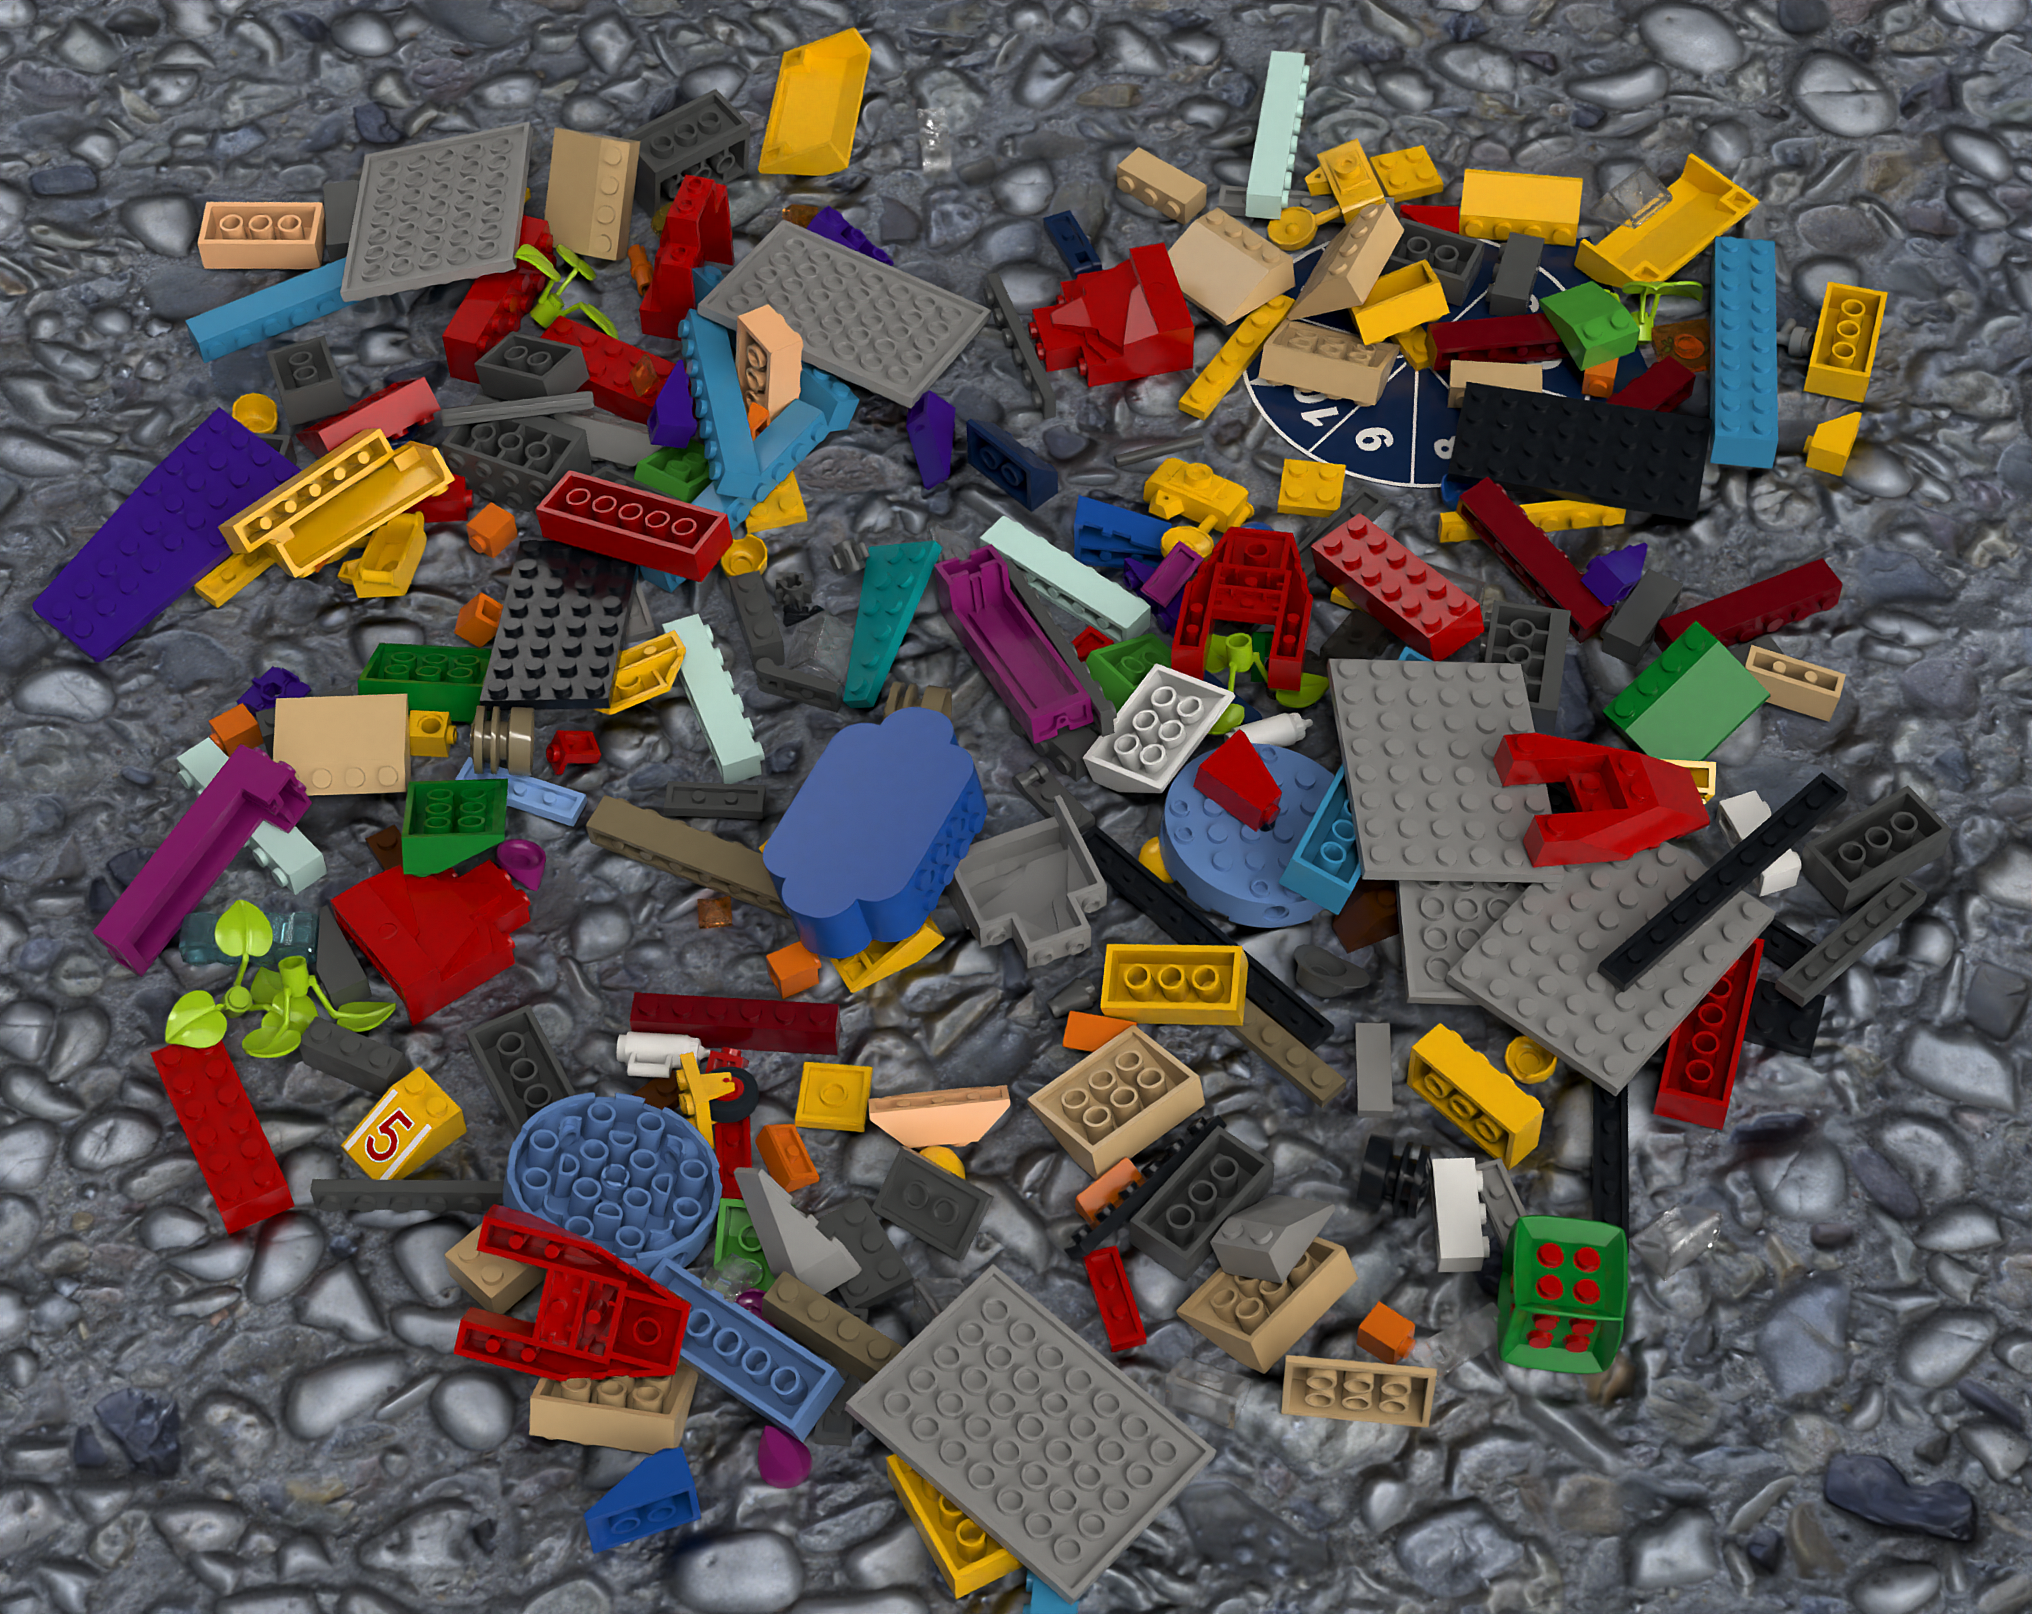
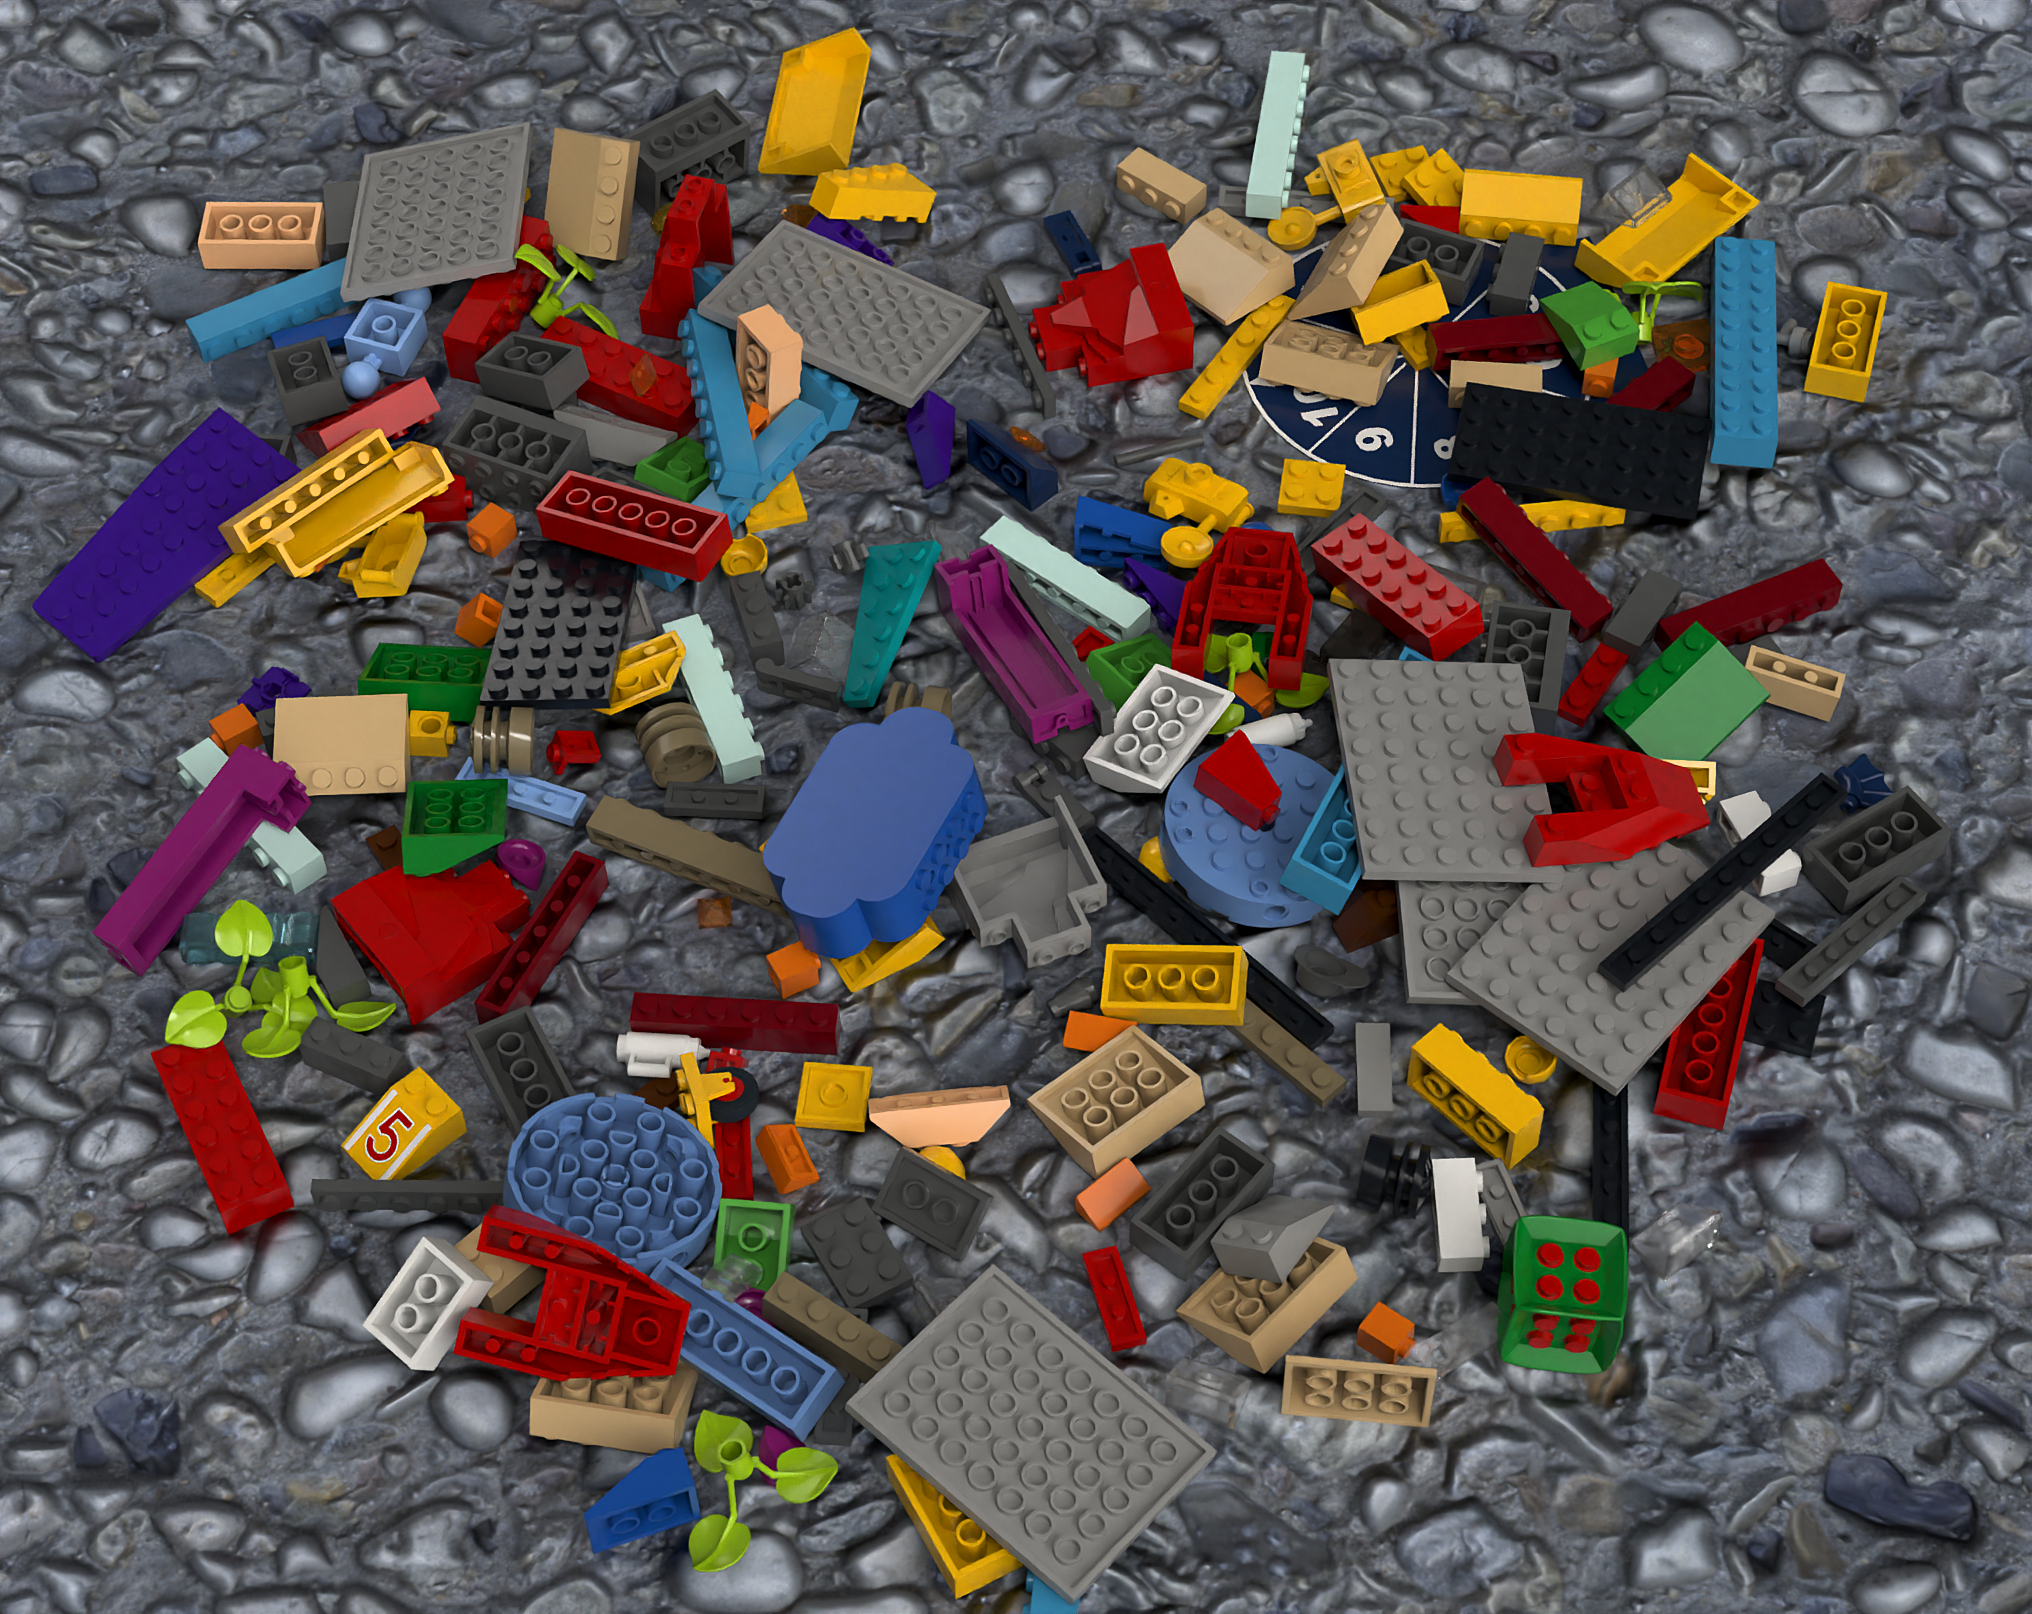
yellow hair [232,393,278,434] -> none
dark grey axle [441,391,595,427] -> none
orange pin [627,244,654,296] -> none
dark purple slope [647,359,697,449] -> none
light grey wedge [734,1167,862,1295] -> none
black piece [783,603,827,627] -> none
clear plate [917,108,952,174] -> none
black plate [1063,1114,1227,1261] -> none
magenta tile [1140,541,1204,608] -> none
dark purple slope [1581,543,1648,607] -> none
yellow slope [1803,412,1862,476] -> none
none -> blue tile [271,312,358,349]
none -> light blue brick [341,286,432,400]
none -> white brick [362,1237,495,1371]
none -> dark red brick [474,850,609,1025]
none -> dark tan wheel [635,702,717,789]
none -> lime plant [689,1410,839,1572]
none -> yellow wedge [809,163,937,223]
none -> clear orange slope [1009,426,1047,453]
none -> orange brick [1225,669,1275,719]
none -> yellow plate [1400,148,1464,209]
none -> red plate [1557,643,1629,728]
none -> dark blue arm [1833,753,1894,814]

